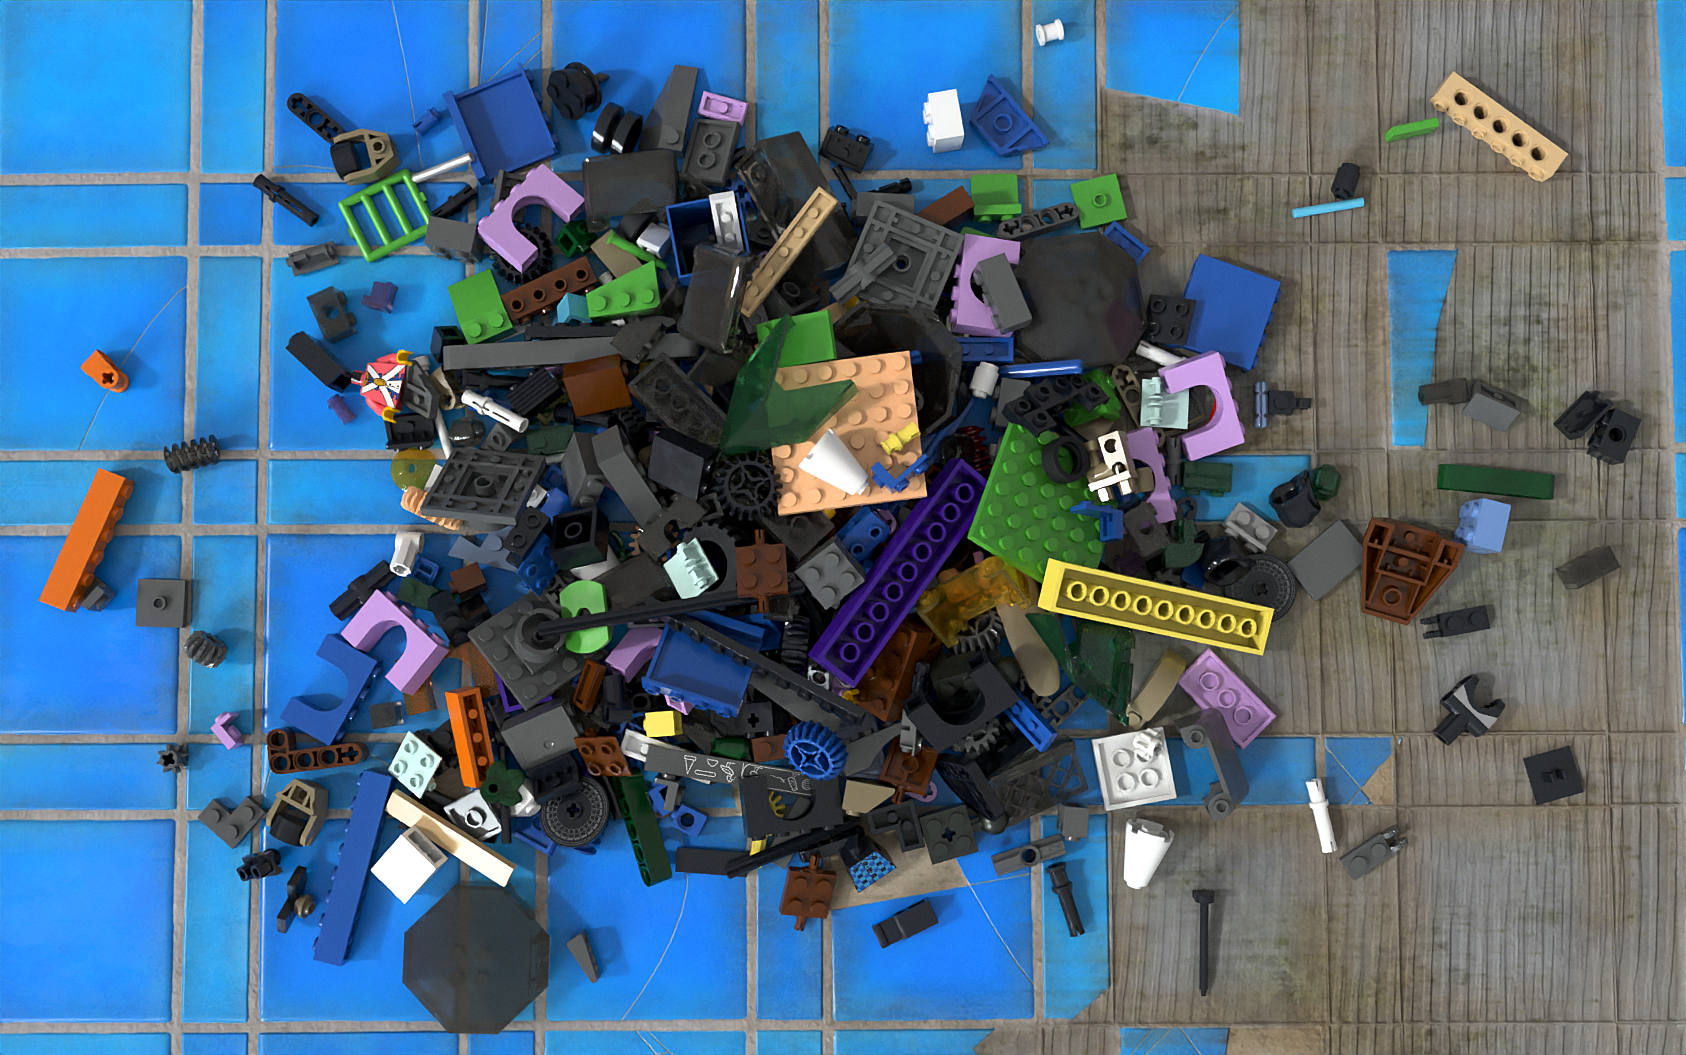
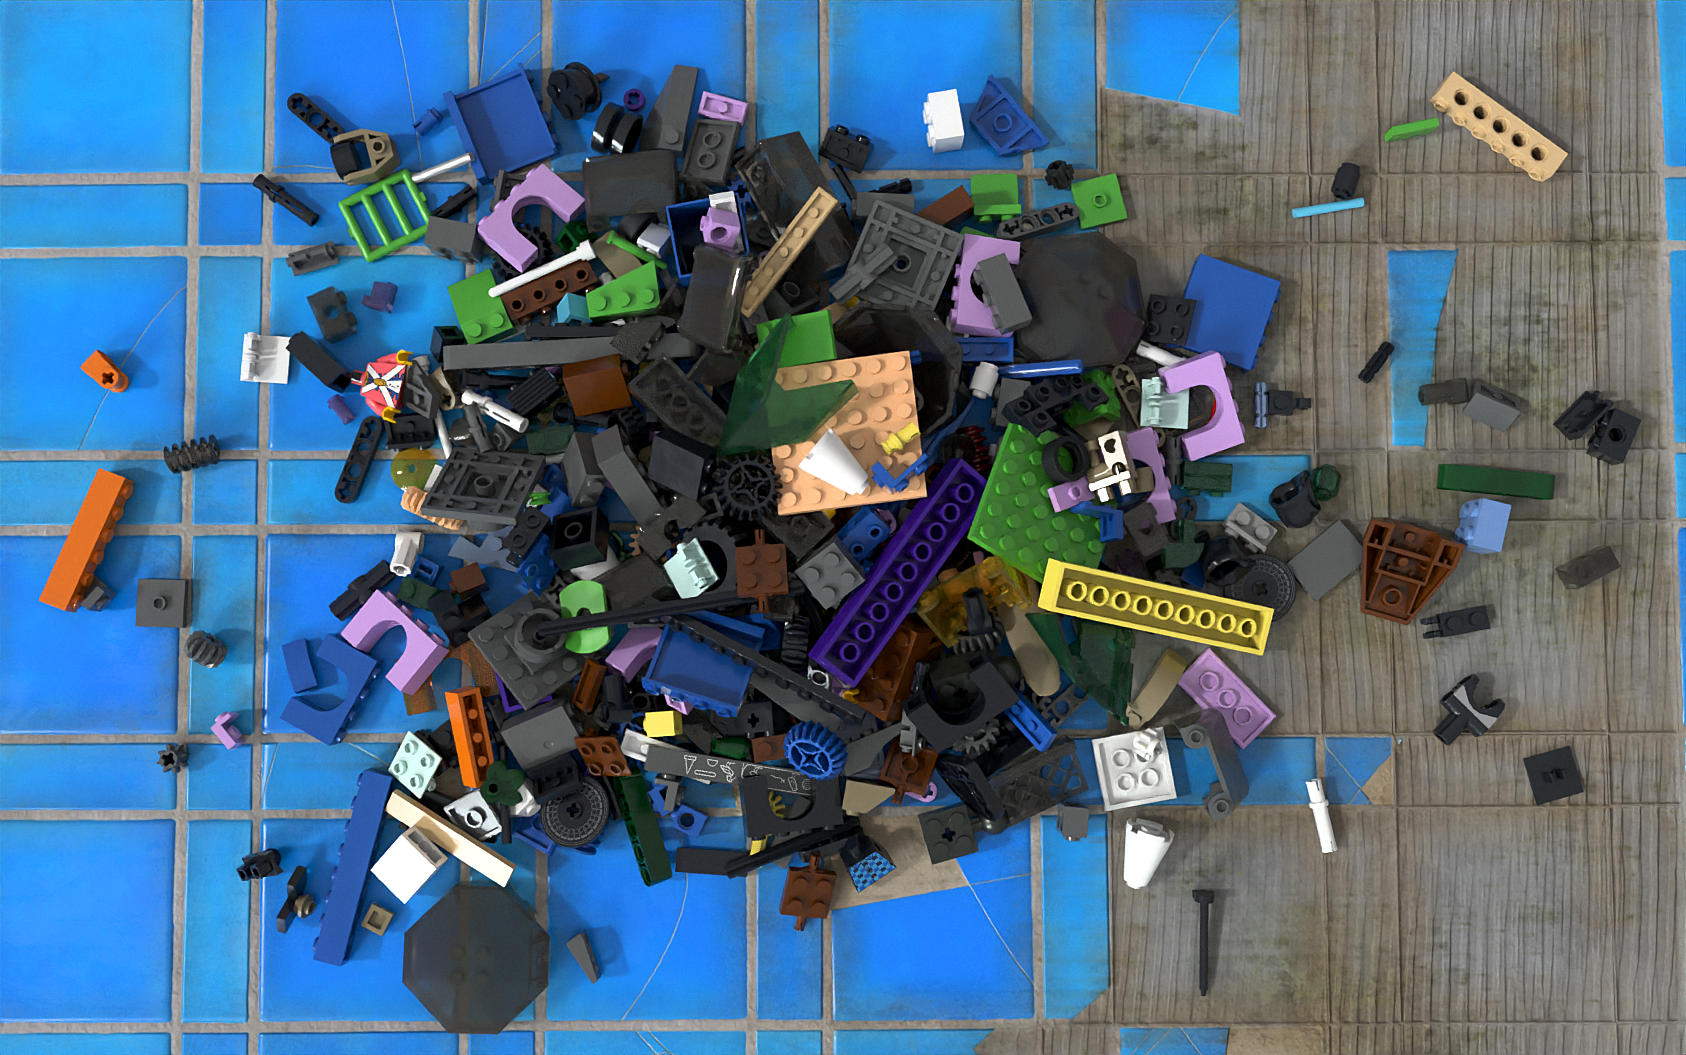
dark grey plate [197,796,268,849] -> none
dark tan piece [265,779,328,847] -> none
reddish brown beam [266,727,369,774] -> none
clear smoke brick [369,701,404,729] -> none
black brick [866,797,925,853] -> none
black piece [872,897,939,949] -> none
dark grey piece [991,833,1066,876] -> none
white bush [1035,19,1064,46] -> none
black pin [1045,862,1085,937] -> none
blue plate [1098,221,1150,269] -> none
dark grey hinge [1339,824,1408,880] -> none
none -> white hinge [240,332,291,384]
none -> blue slope [282,638,319,694]
none -> black beam [334,416,385,504]
none -> dark tan plate [361,902,395,936]
none -> dark grey pin [462,402,494,452]
none -> white piece [489,240,596,297]
none -> bright green bush [529,492,551,505]
none -> dark purple bush [623,89,646,112]
none -> lavender brick [700,207,741,248]
none -> black piece [962,587,996,637]
none -> pearl dark grey gear [1045,160,1075,190]
none -> lavender plate [1047,475,1095,513]
none -> black axle [1358,341,1395,384]

